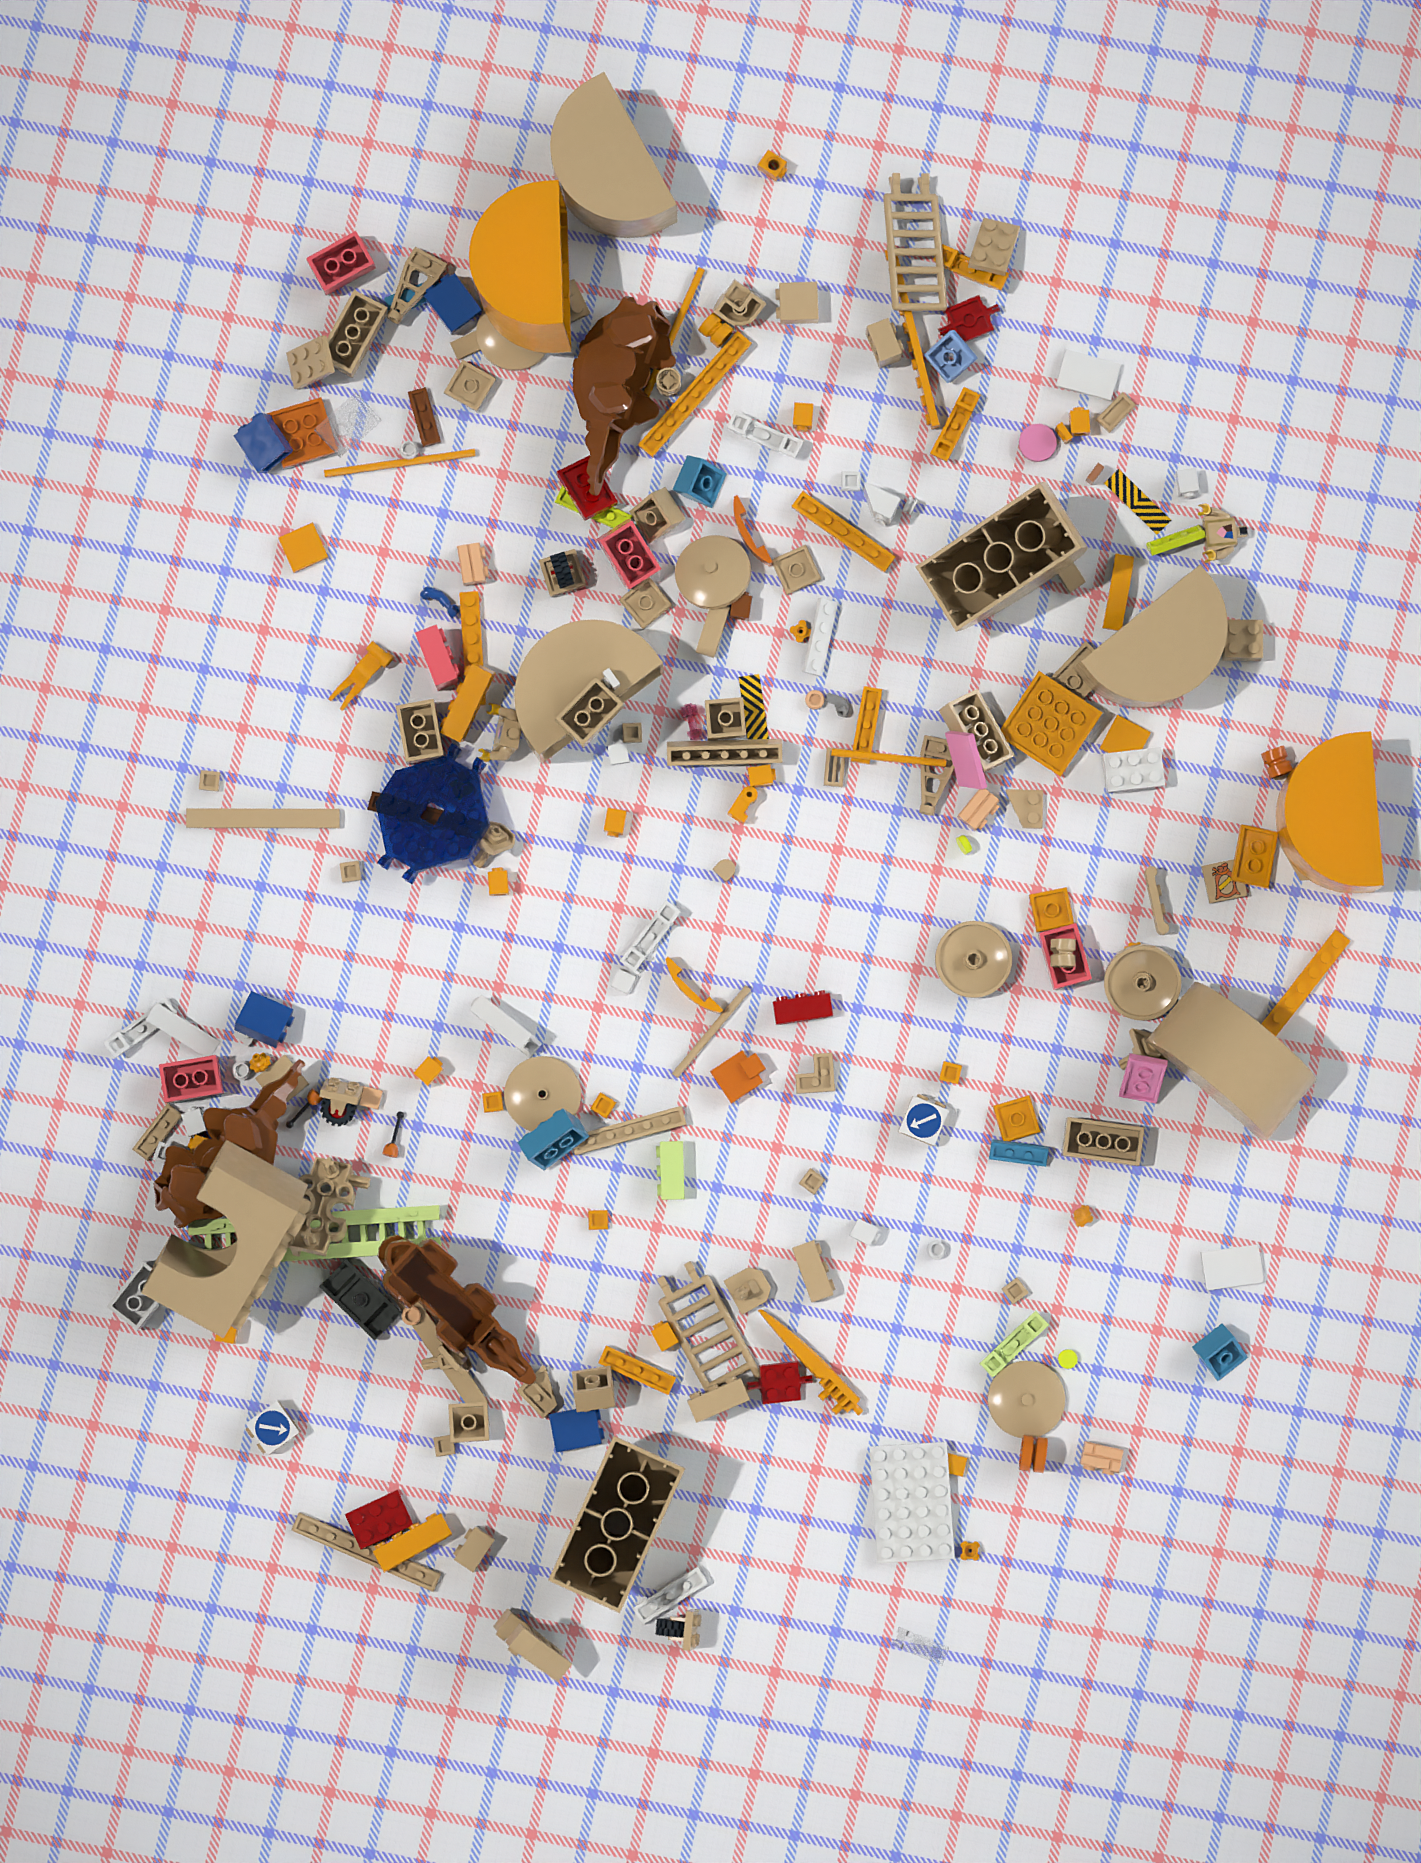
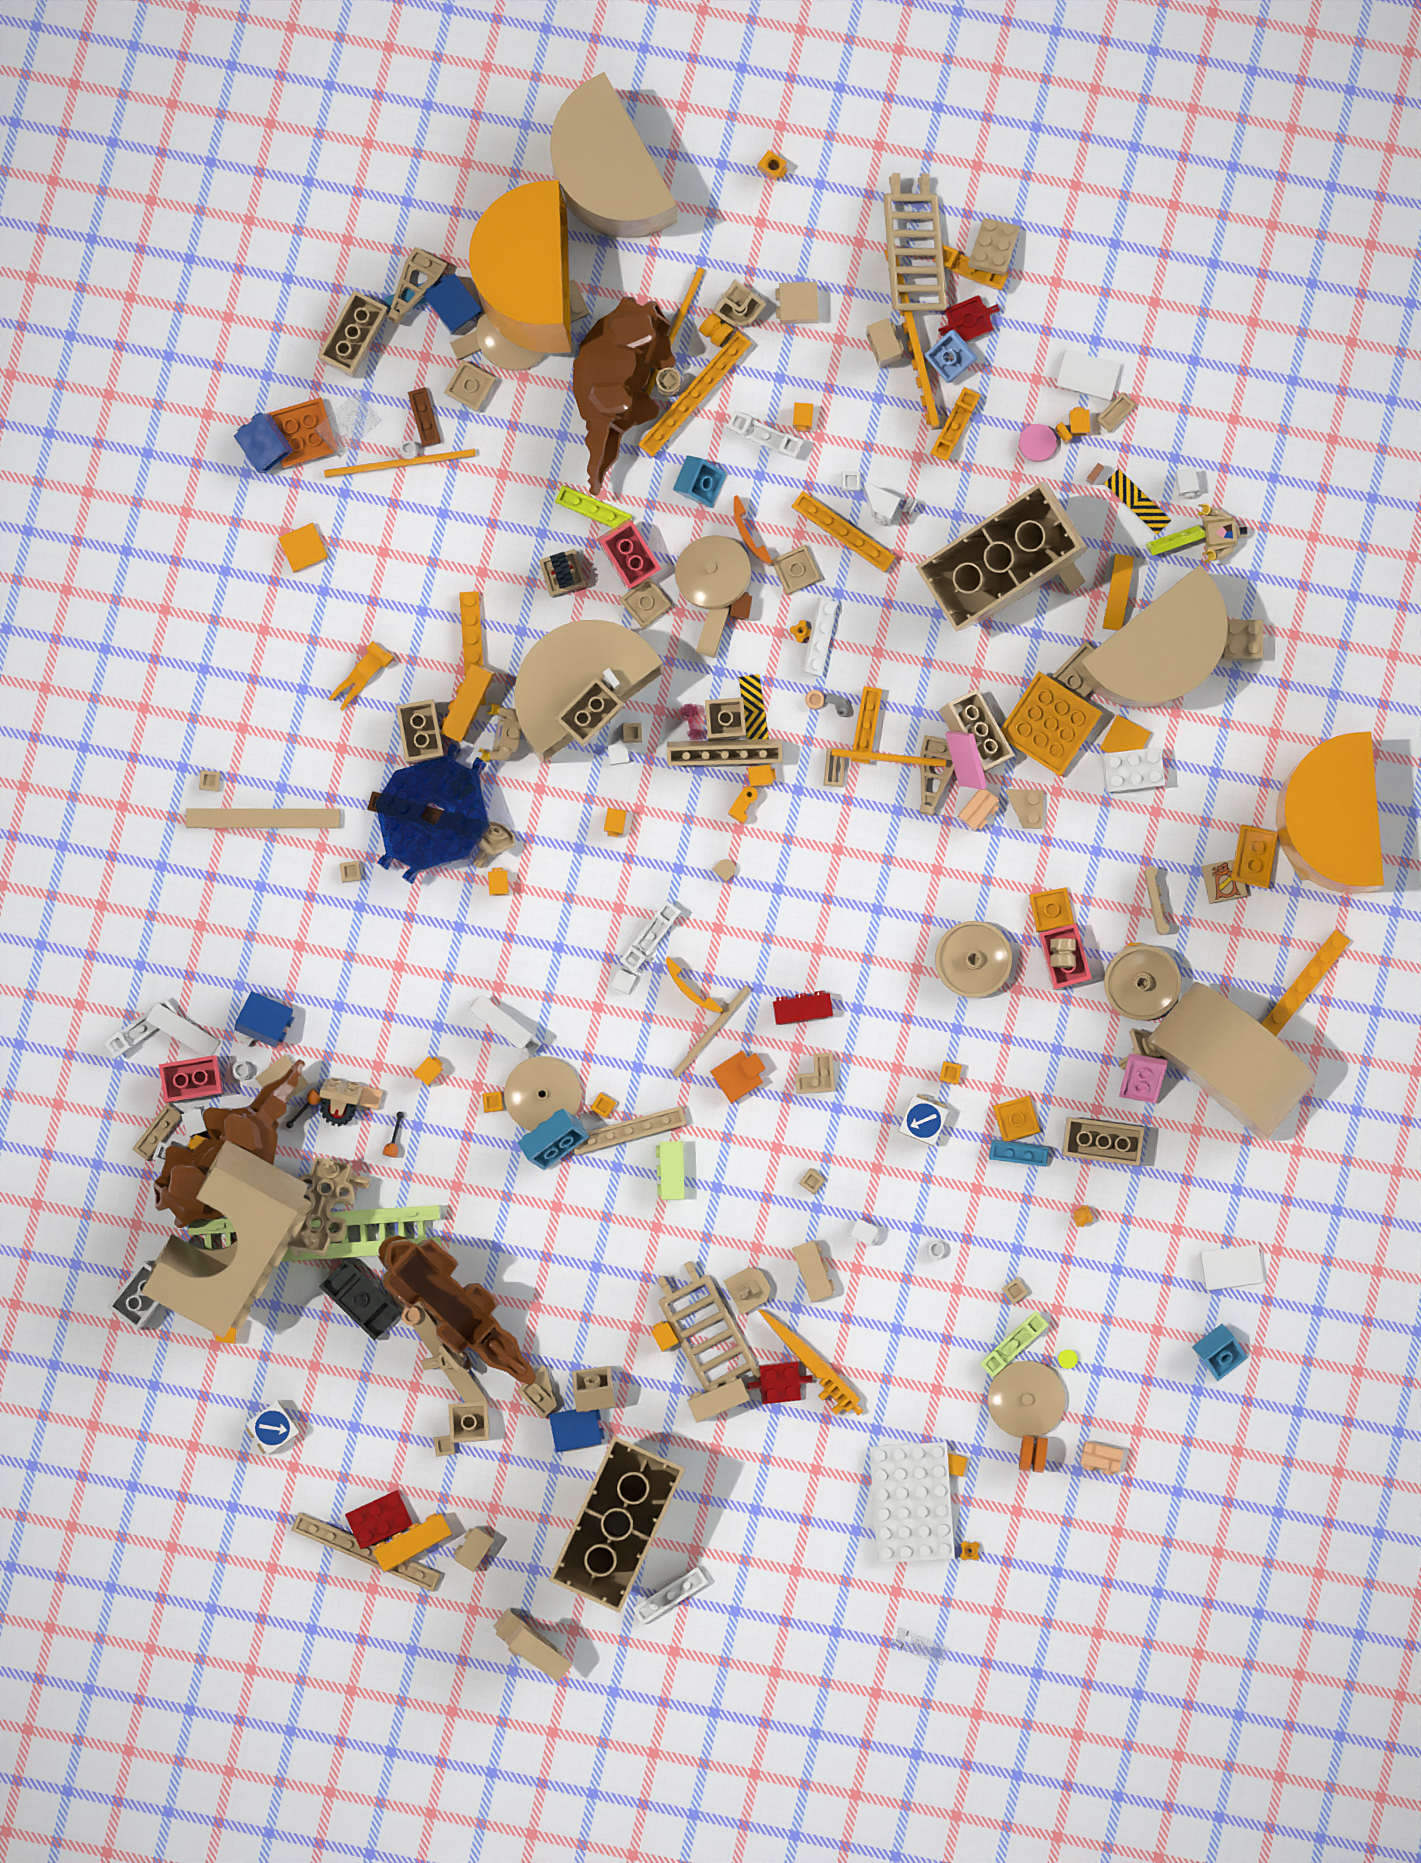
light orange plant [249,1052,271,1073] -> none
tan plate [286,336,335,389] -> none
coral brick [306,231,376,296] -> none
coral brick [415,624,461,691] -> none
blue arm [420,586,459,619] -> none
light nougat brick [457,543,489,586] -> none
red plate [556,455,618,521] -> none
light orange tile [588,1210,608,1230] -> none
light orange plate [598,1346,676,1395] -> none
tan slope [629,487,685,543] -> none
tan plate [655,1609,701,1651] -> none
neon yellow tile [956,835,972,855] -> none
orange wheel [1261,746,1293,779] -> none

